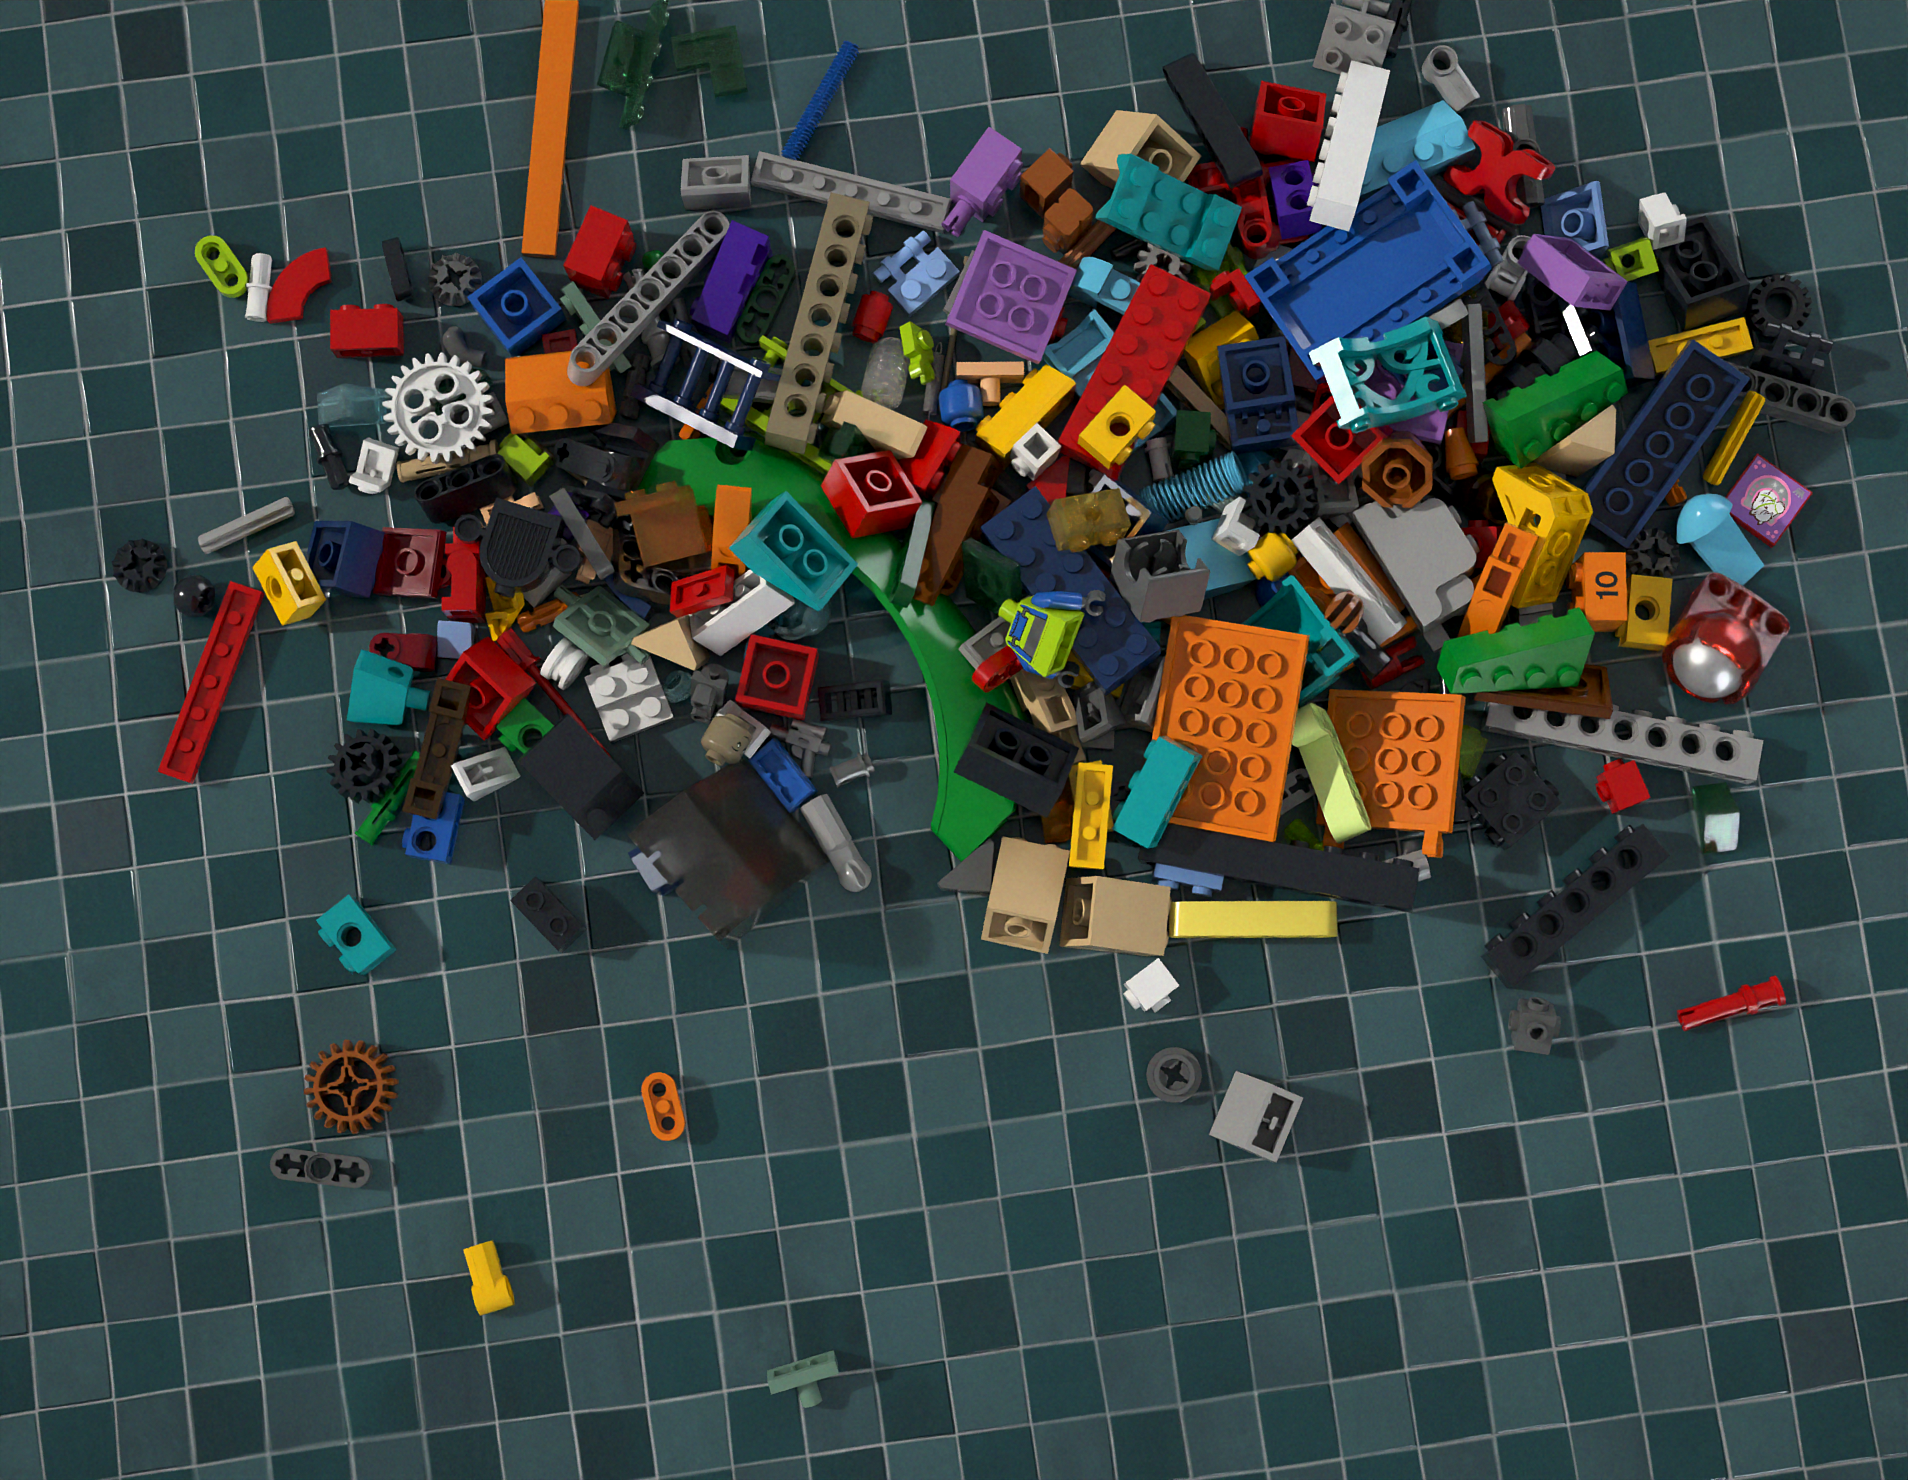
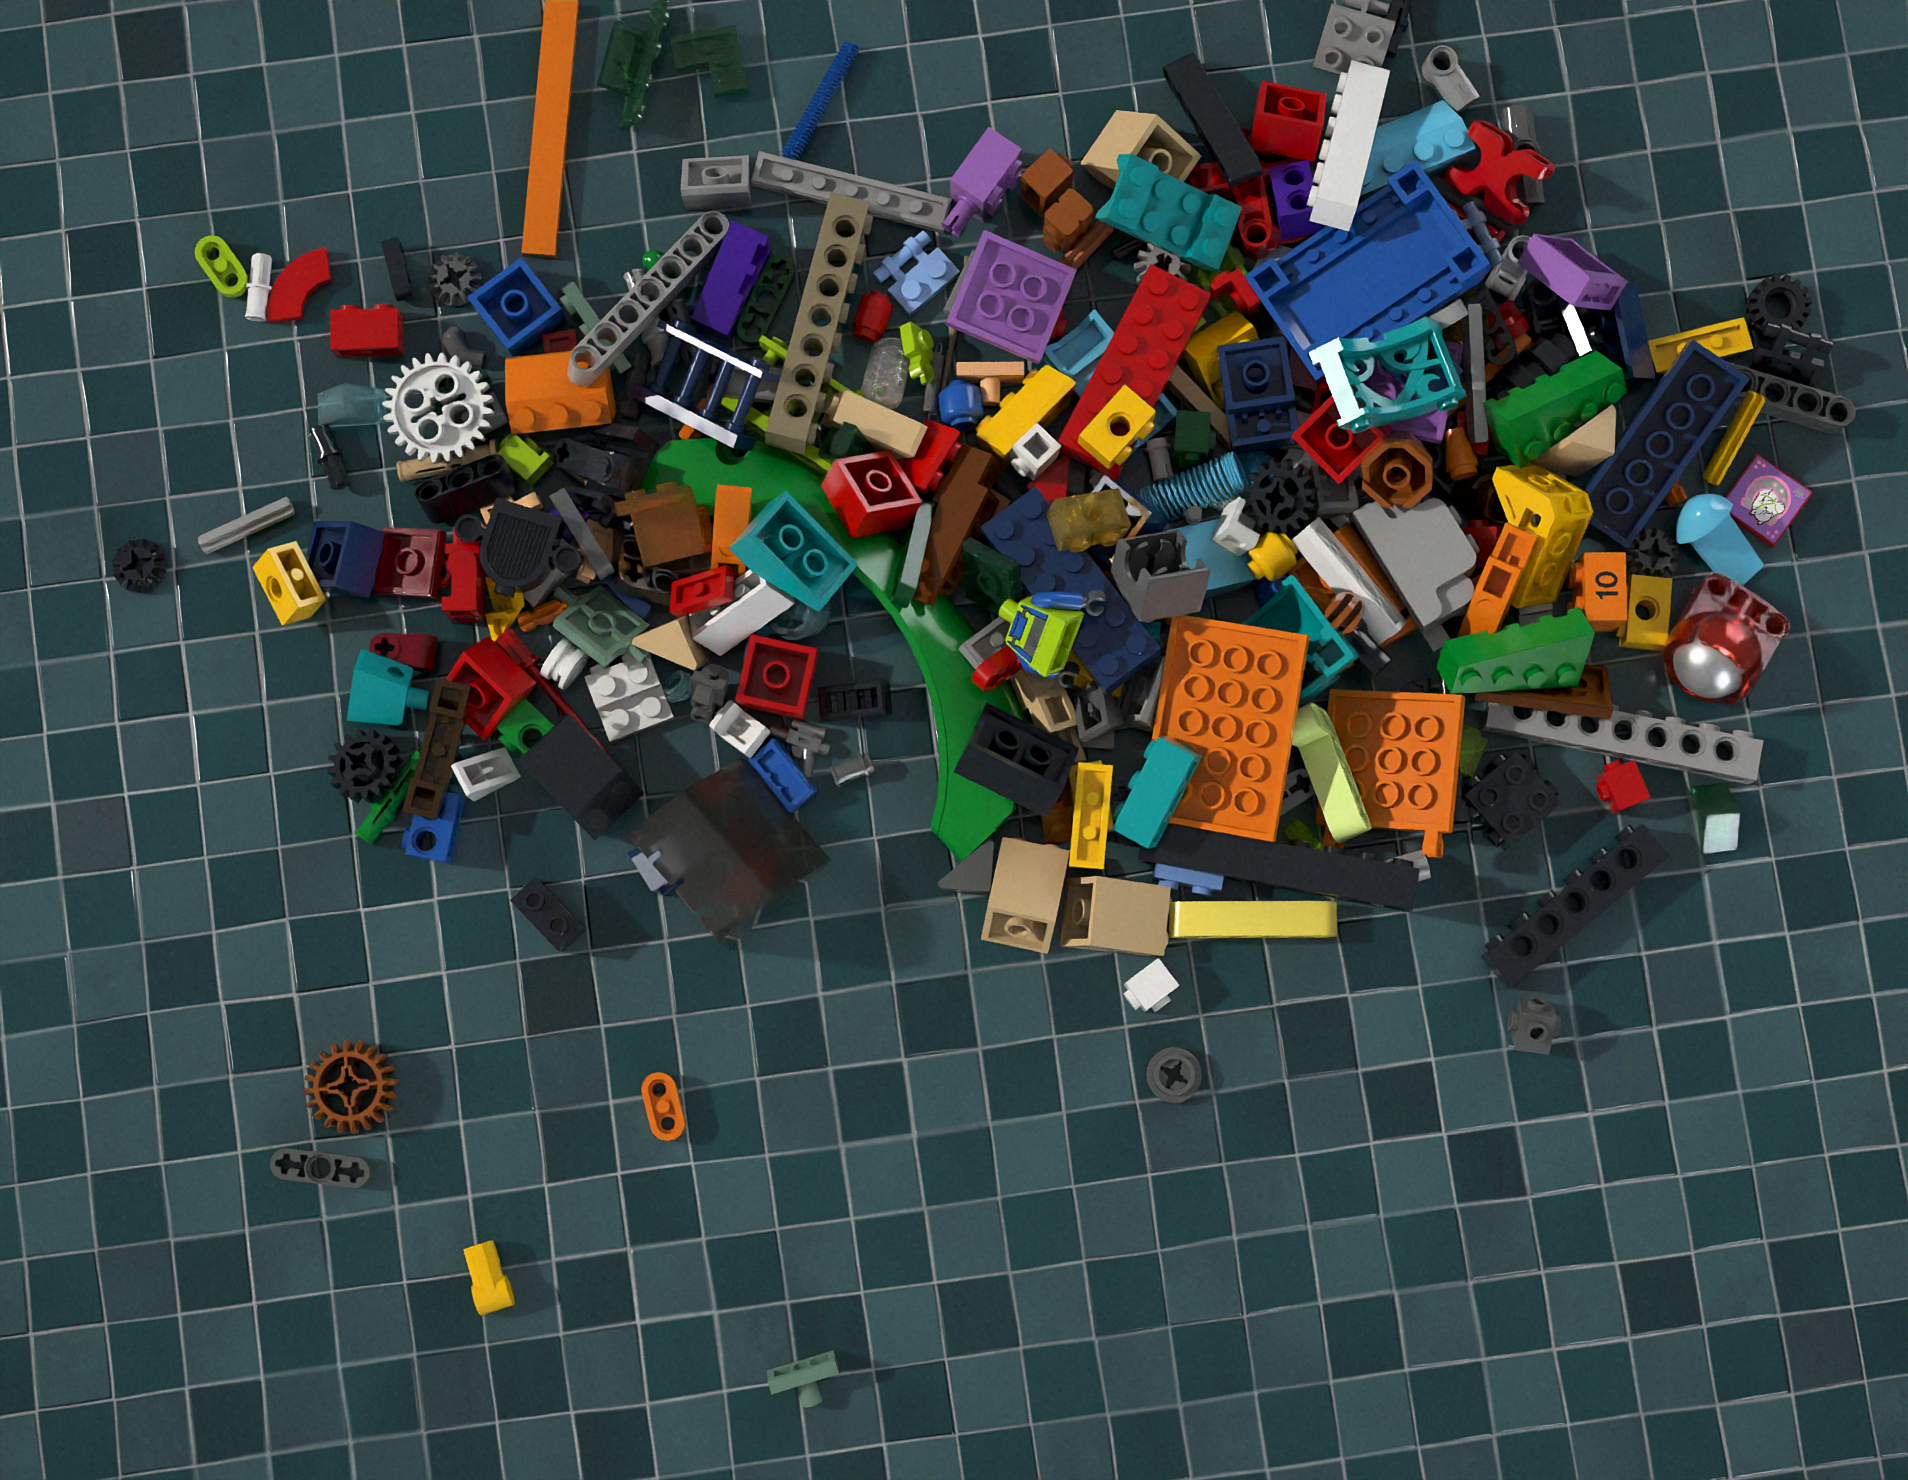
red plate [158,581,265,784] -> none
black piece [173,575,215,617] -> none
teal brick [316,894,397,976] -> none
white bracket [349,438,399,494] -> none
light blue slope [437,620,475,659] -> none
red brick [563,205,637,299] -> none
dark tan head [701,713,752,766] -> none
light grey piece [800,794,872,892] -> none
medium azure brick [1067,257,1140,315] -> none
light grey slope [1209,1071,1303,1163] -> none
red hinge [1360,636,1425,690] -> none
medium blue slope [1541,181,1609,260] -> none
lime brick [1603,237,1659,281] -> none
white brick [1638,192,1687,250] -> none
black slope [1644,216,1750,331] -> none
red pin [1677,975,1786,1031] -> none

